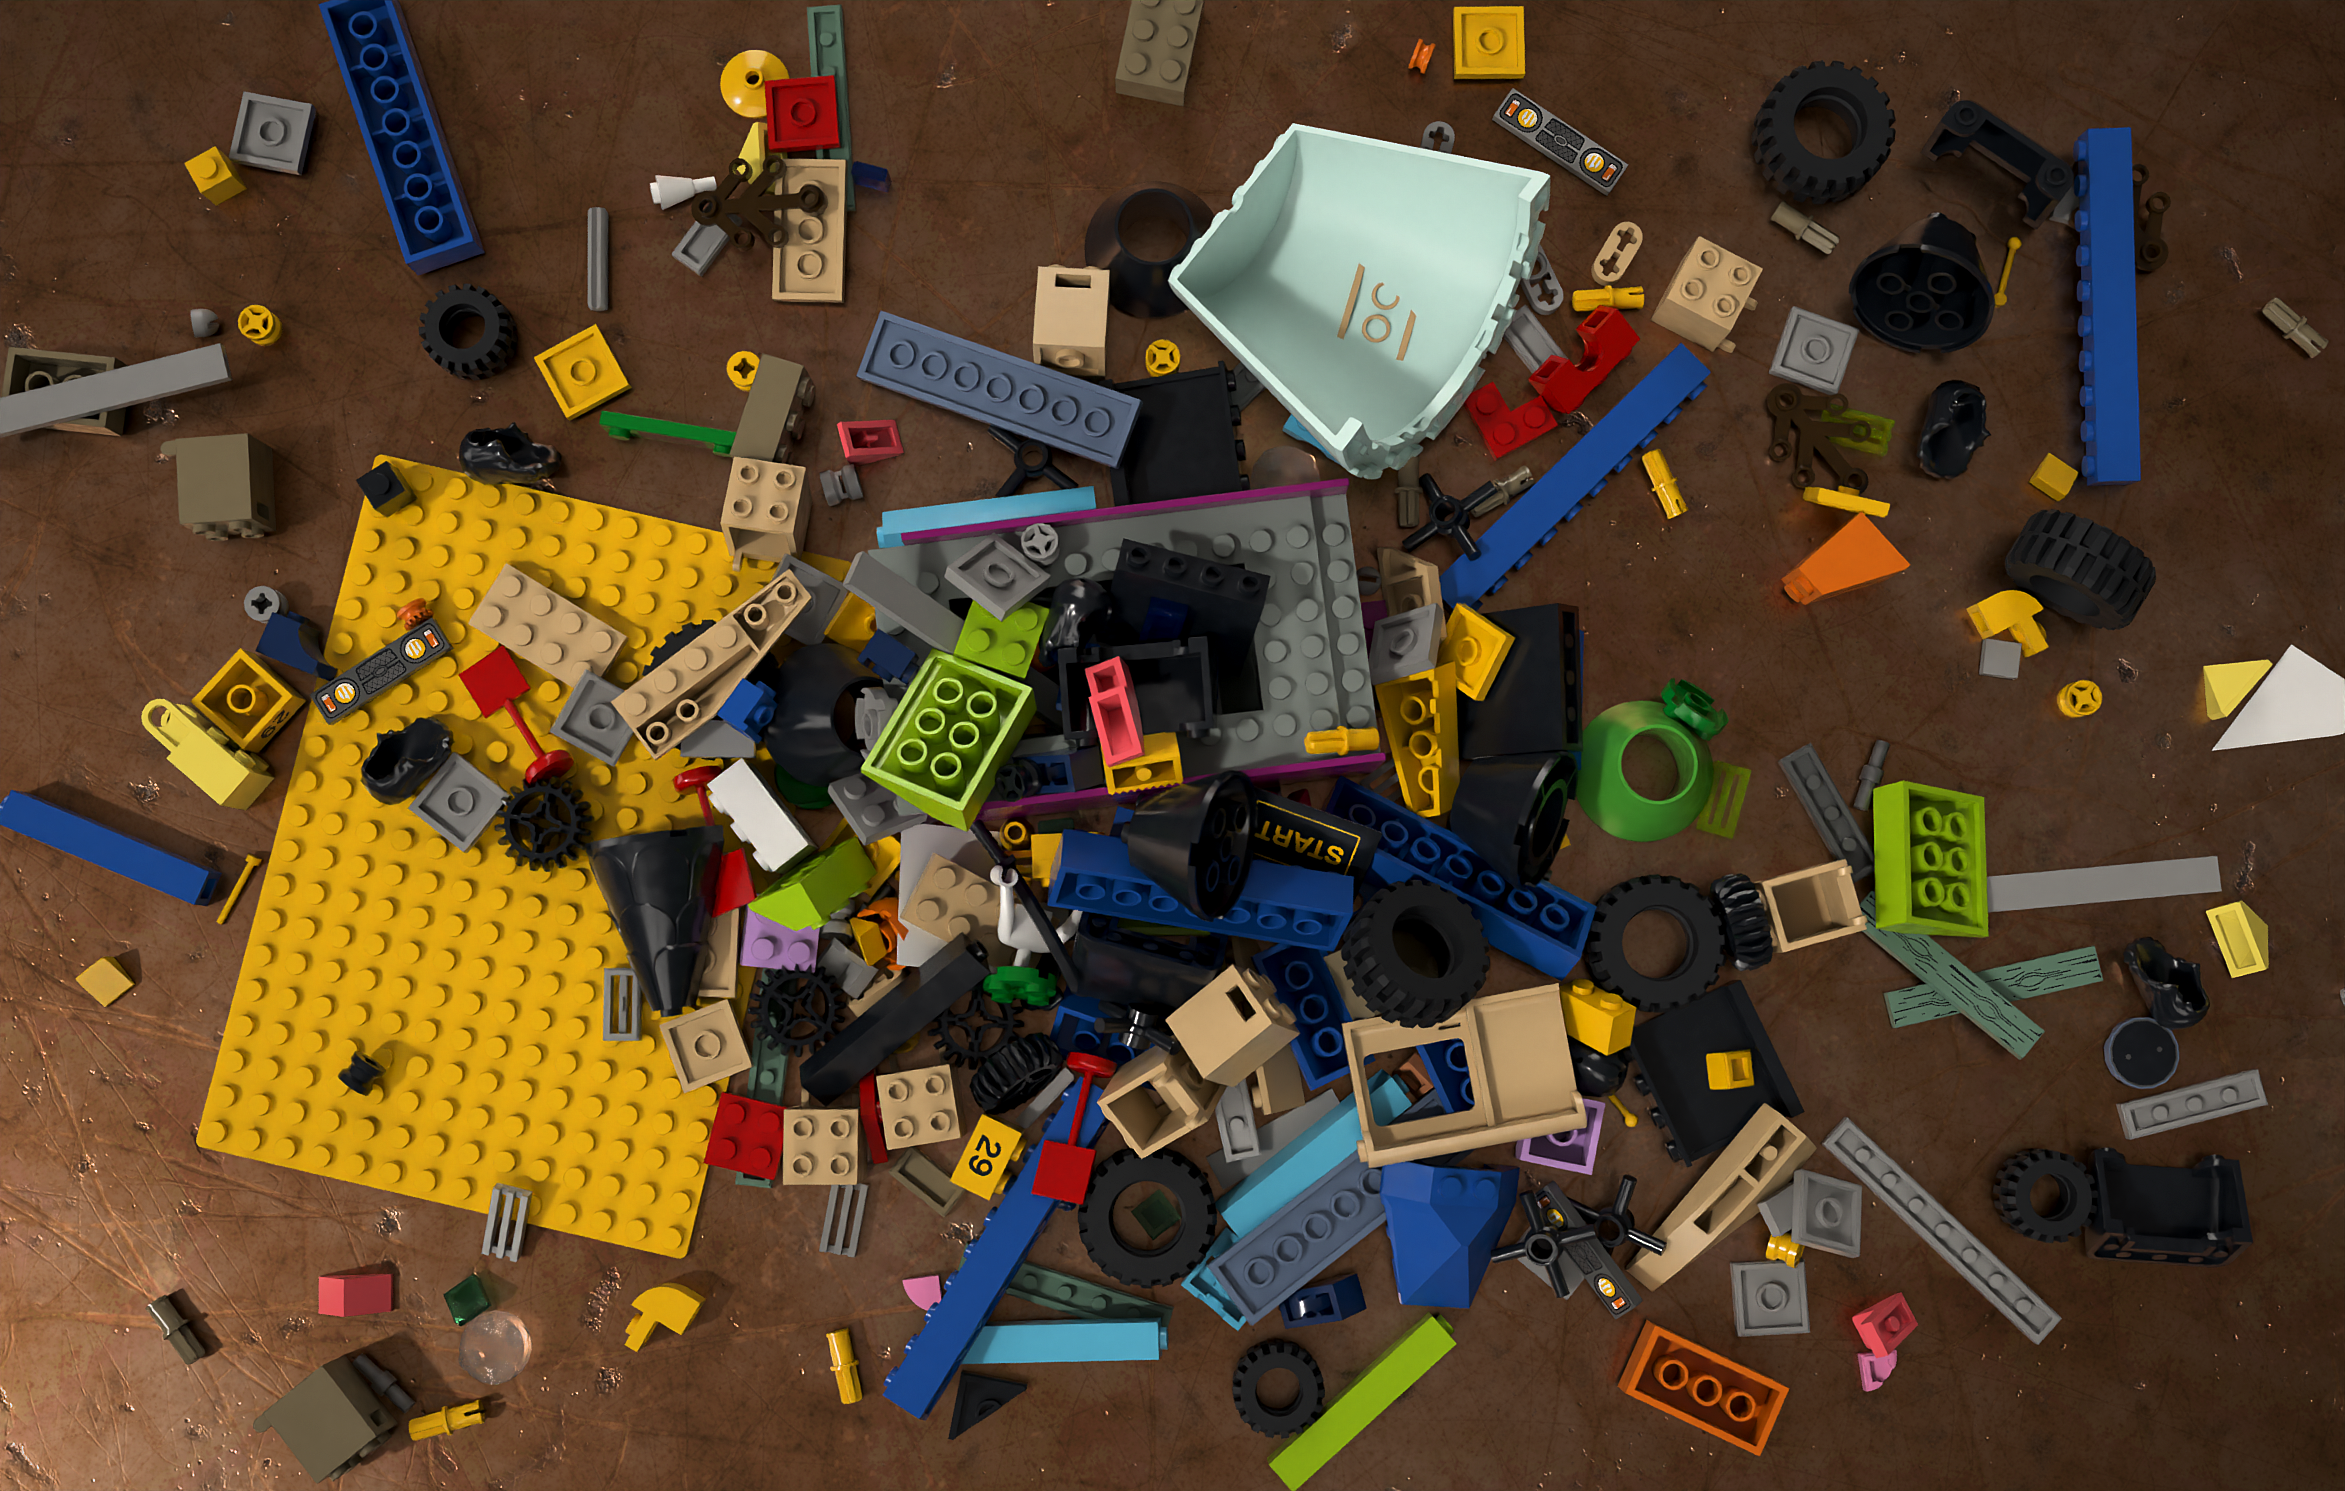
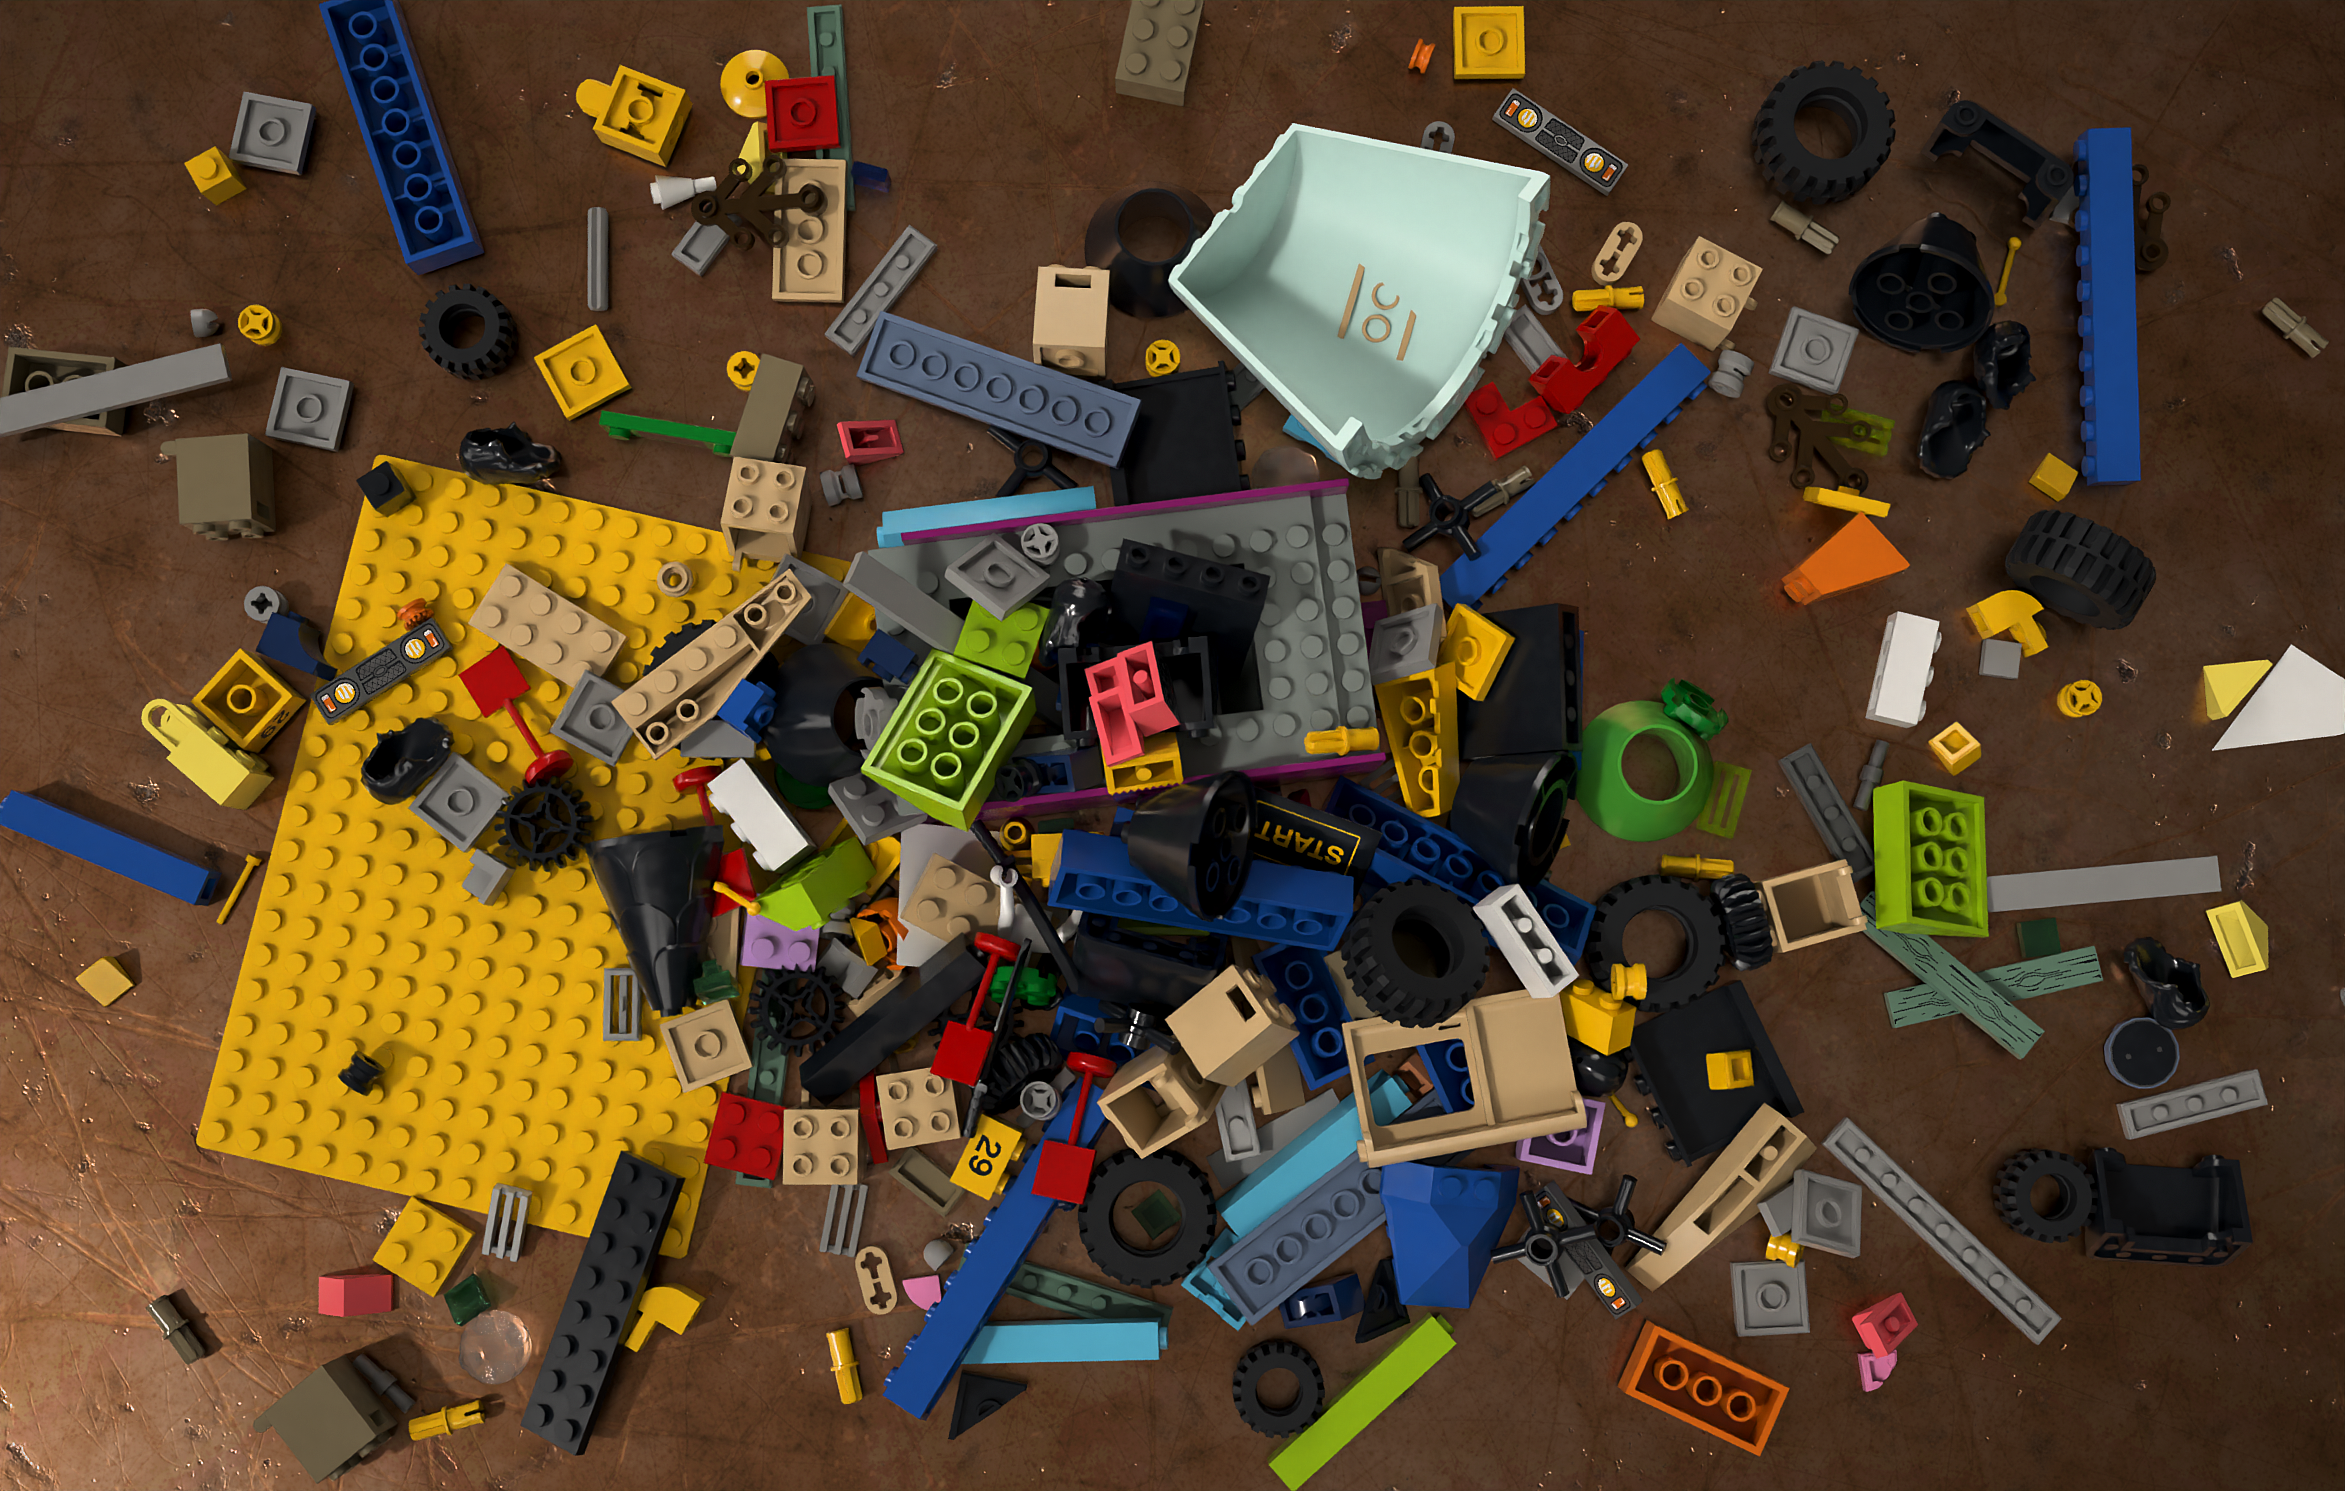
none -> light grey plate [265,367,354,452]
none -> yellow plate [372,1196,476,1298]
none -> light grey panel [462,849,516,906]
none -> black plate [520,1151,686,1456]
none -> yellow brick [576,65,693,167]
none -> tan plate [657,562,693,598]
none -> clear green tile [693,959,740,1005]
none -> yellow hinge [713,881,761,916]
none -> light grey tile [824,224,938,358]
none -> tan beam [855,1244,899,1315]
none -> light grey hinge [924,1239,956,1271]
none -> red piece [930,932,1021,1087]
none -> black sword [961,938,1032,1138]
none -> light grey wheel [1020,1081,1062,1121]
none -> coral brick [1117,641,1180,737]
none -> black tile [1355,1257,1411,1344]
none -> white brick [1472,884,1579,999]
none -> yellow wheel [1611,963,1647,1000]
none -> yellow axle [1661,854,1735,882]
none -> light grey wheel [1708,350,1754,398]
none -> white brick [1865,611,1941,728]
none -> yellow slope [1928,721,1981,776]
none -> black piece [1973,320,2036,410]
none -> clear green tile [2017,917,2062,958]

